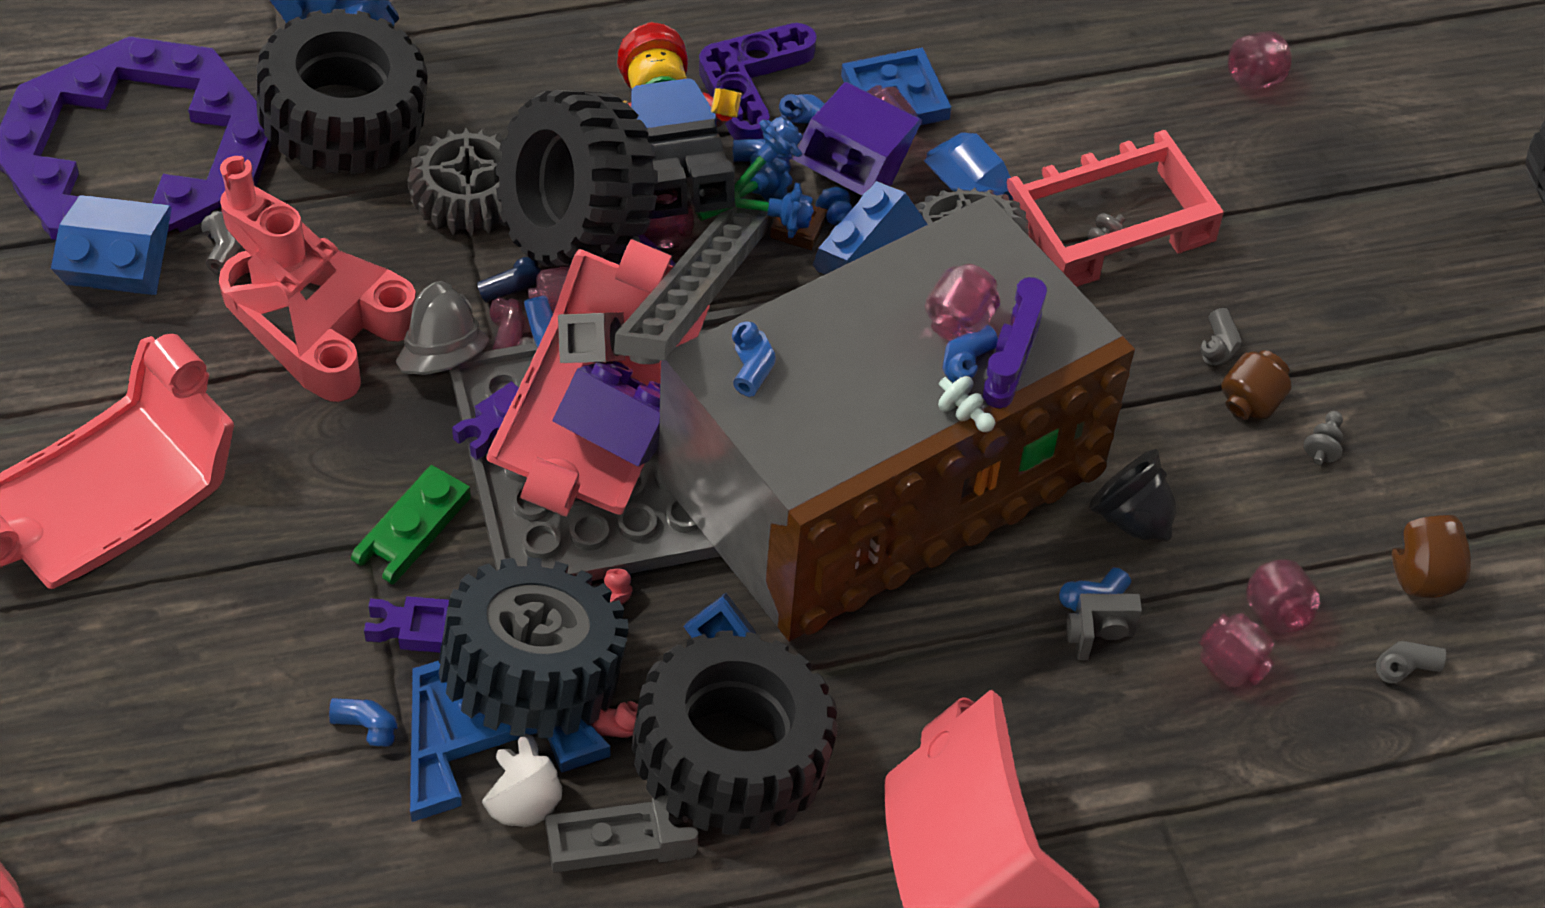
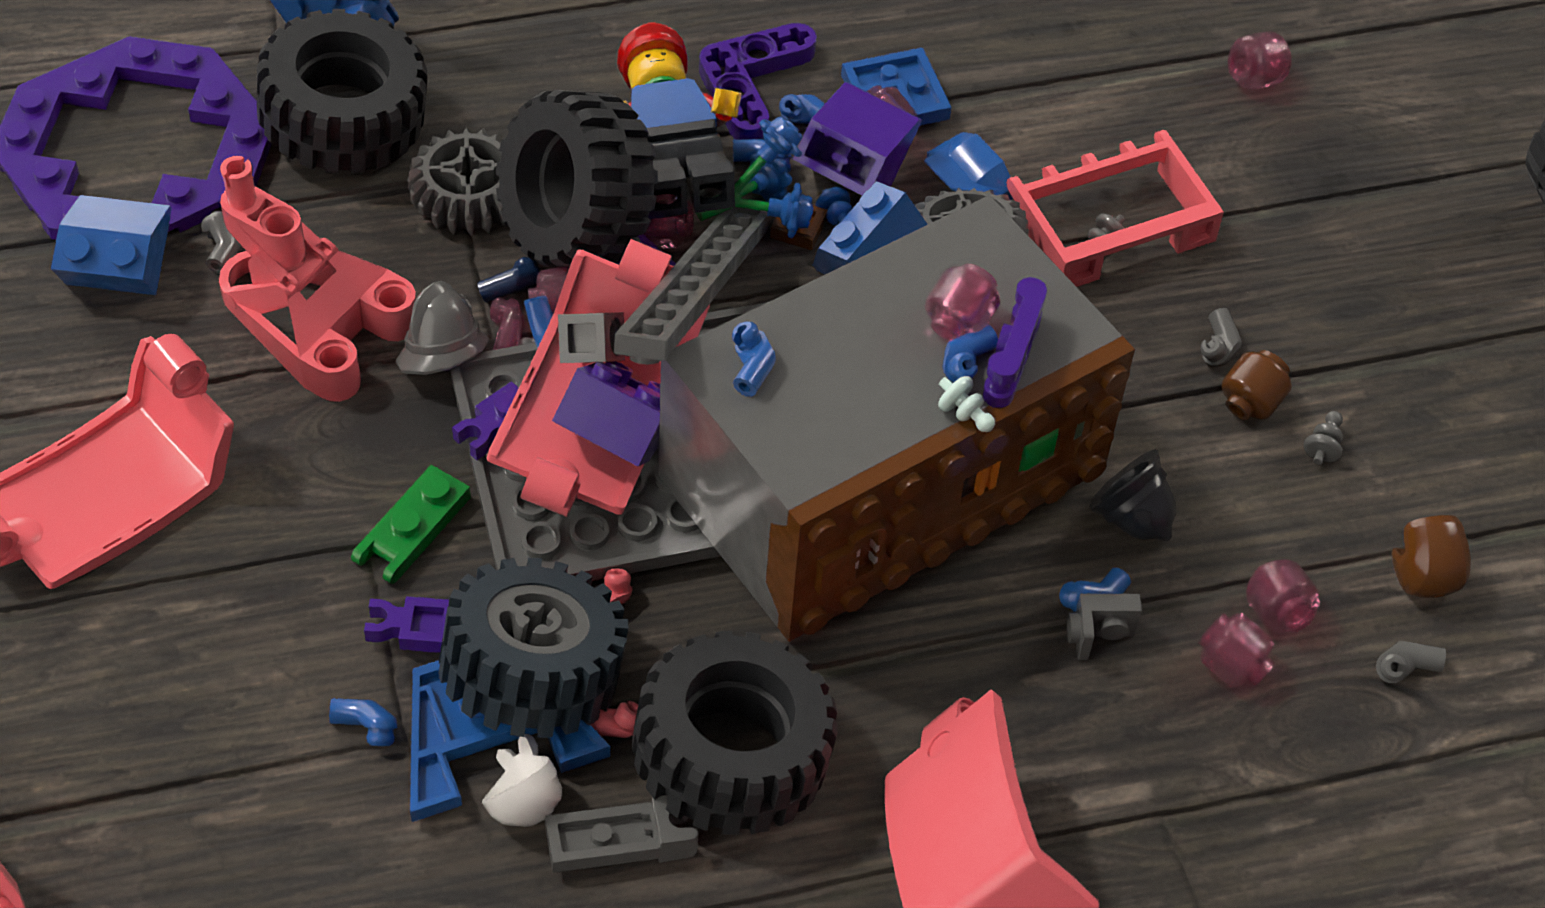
blue slope [683,592,756,639] -> none

